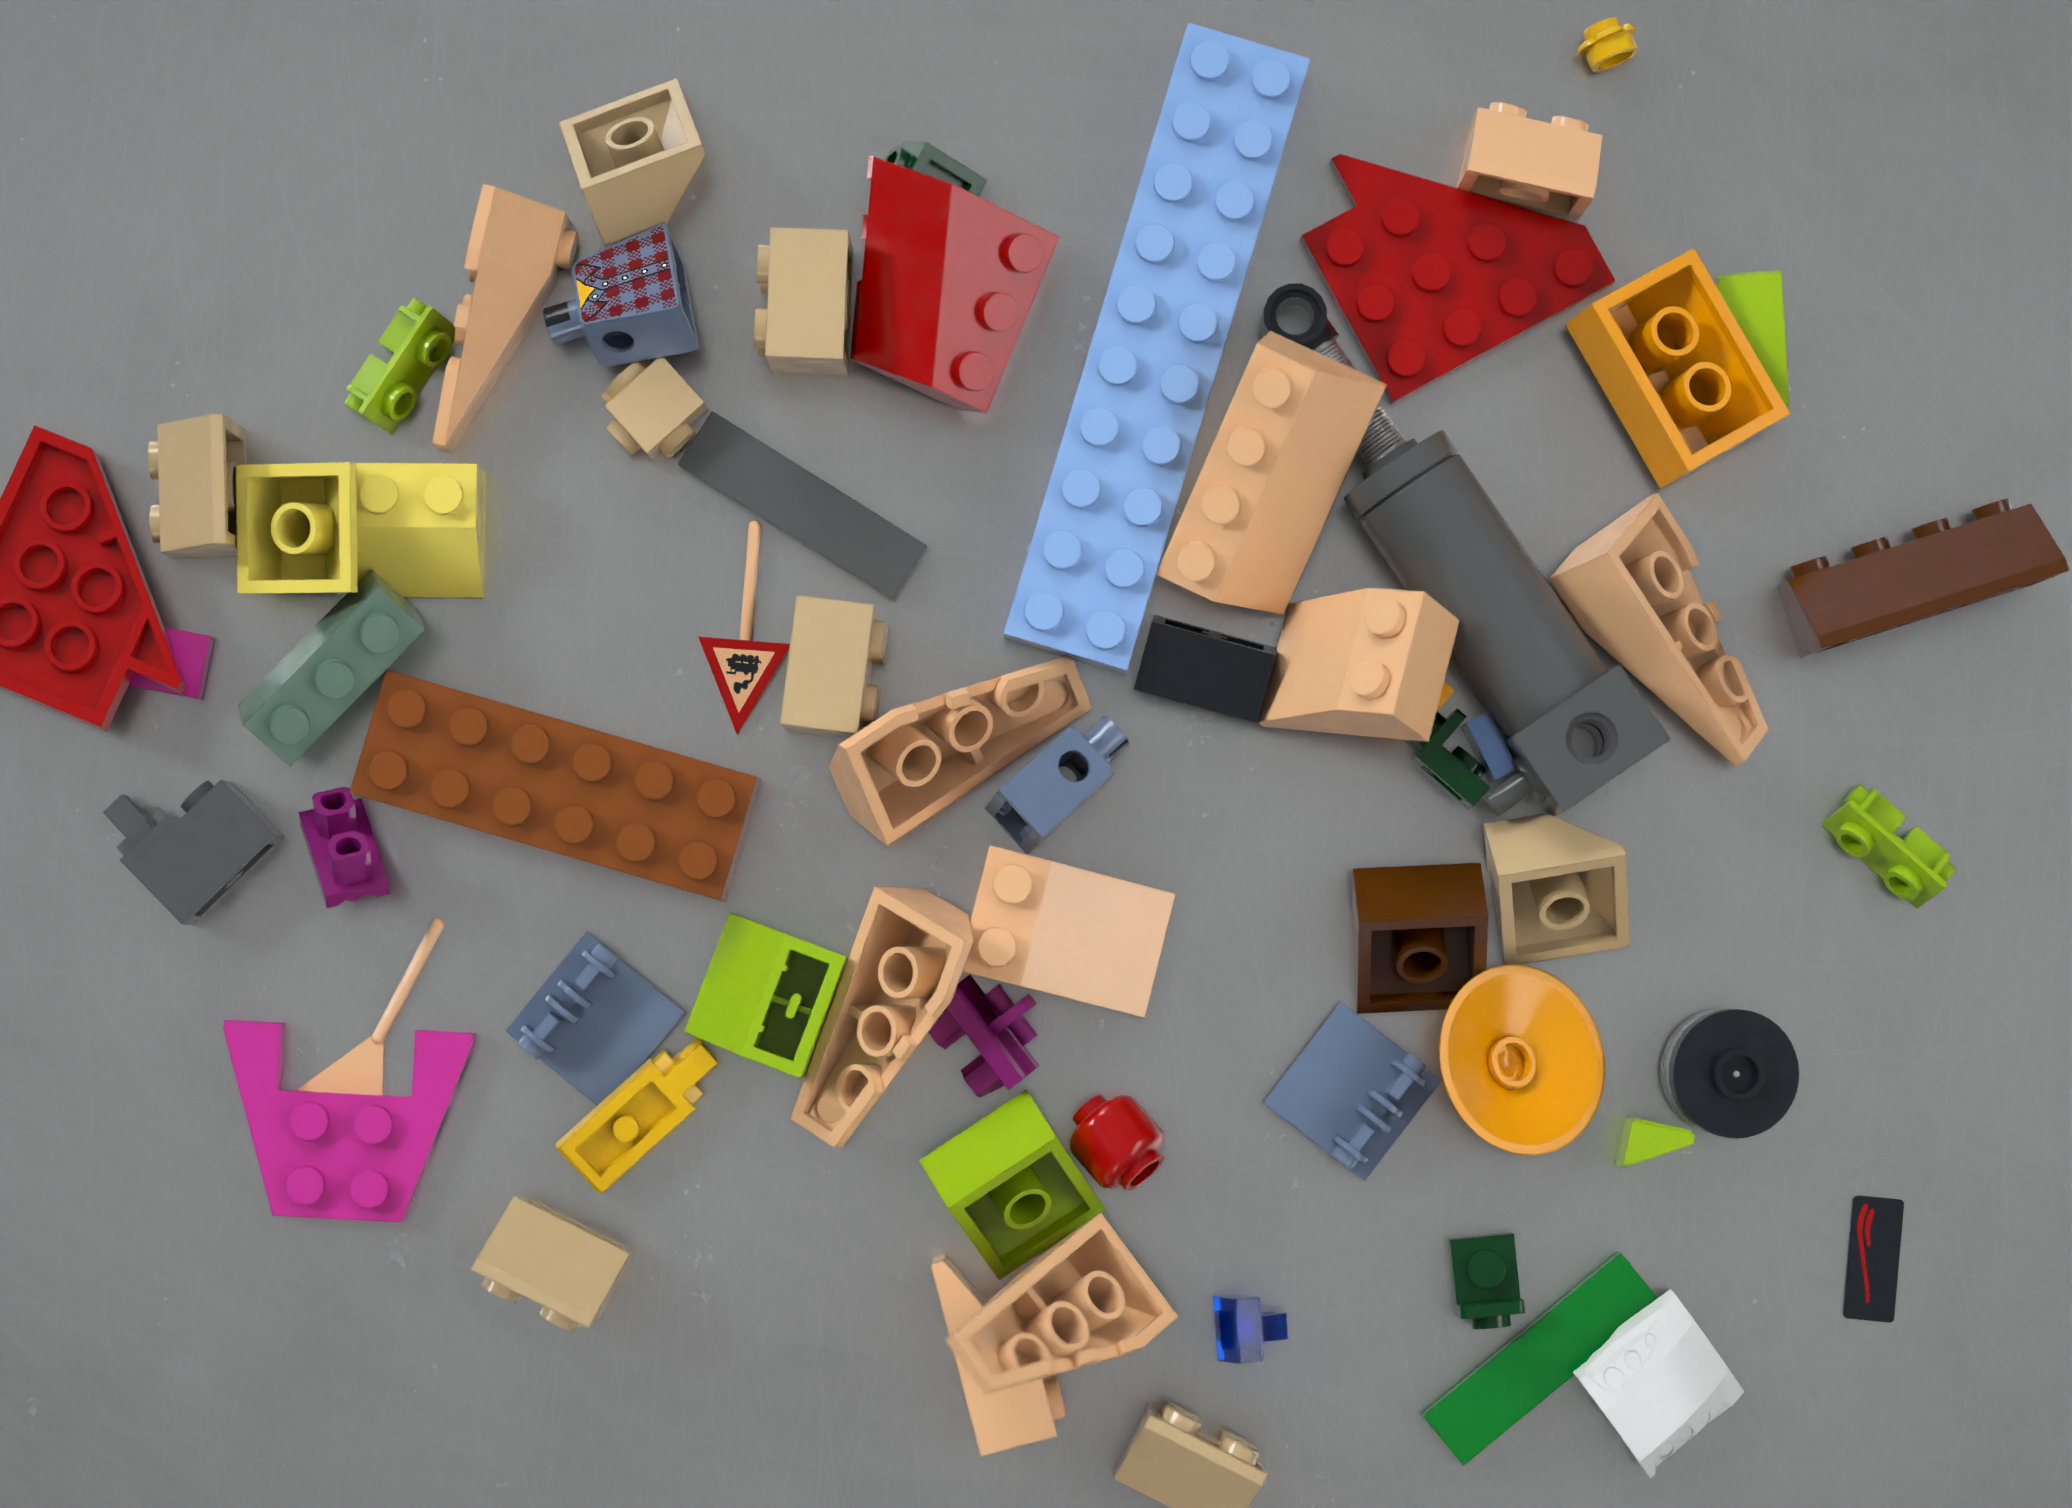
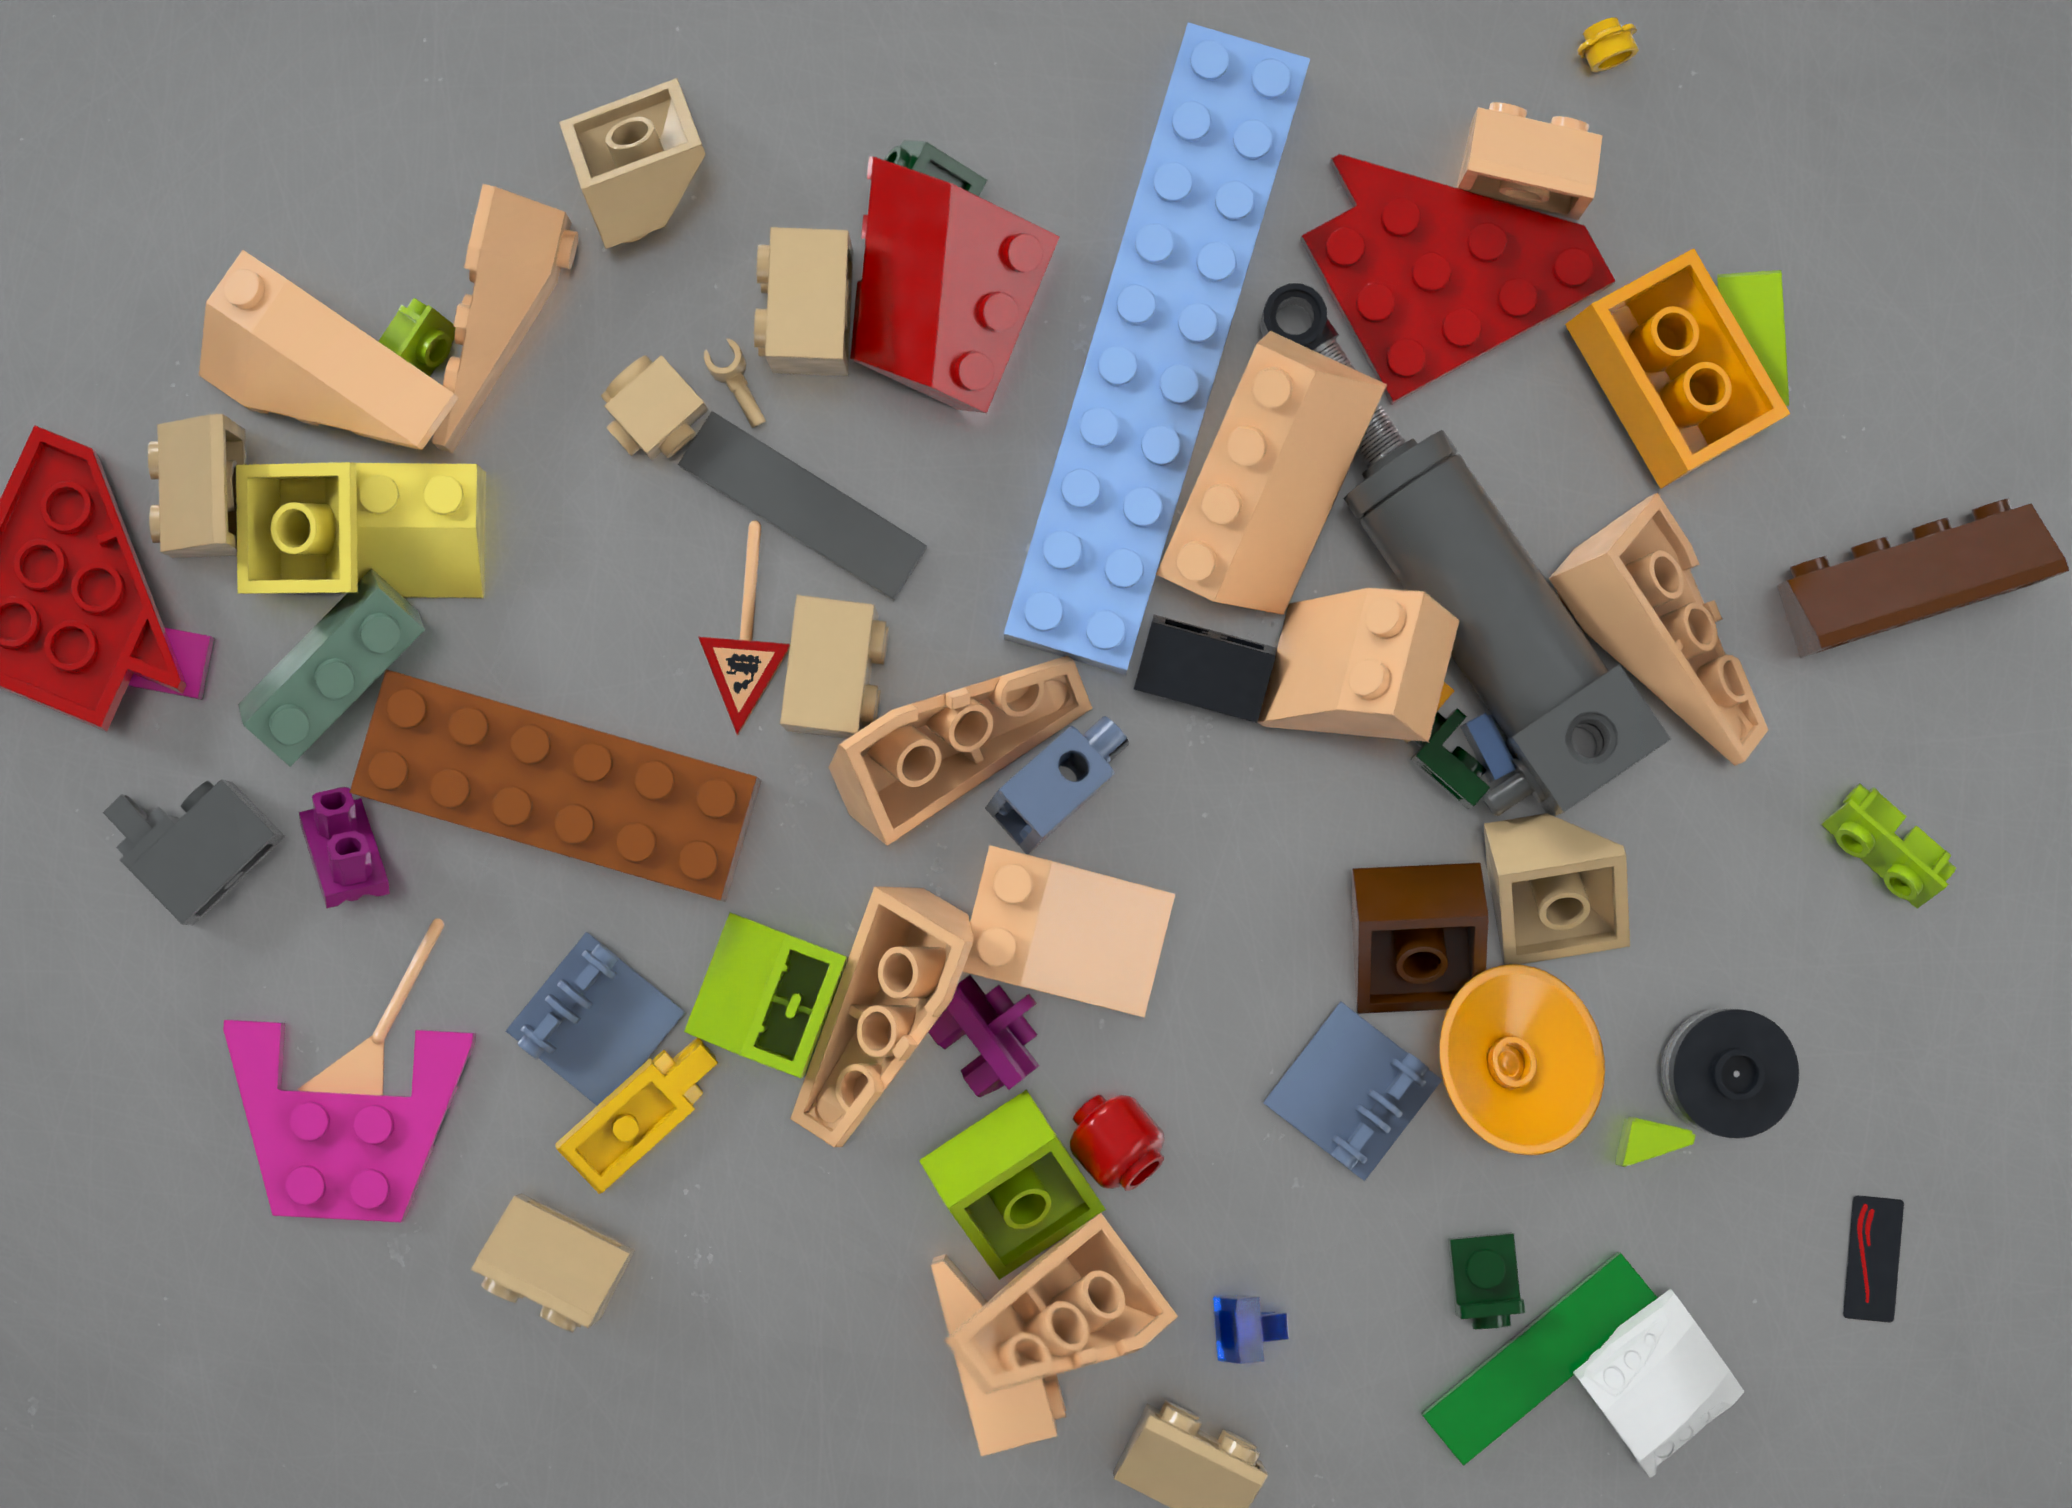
sand blue torso [543,222,700,367] -> none
none -> light nougat wedge [199,250,459,450]
none -> tan hand [704,338,766,428]

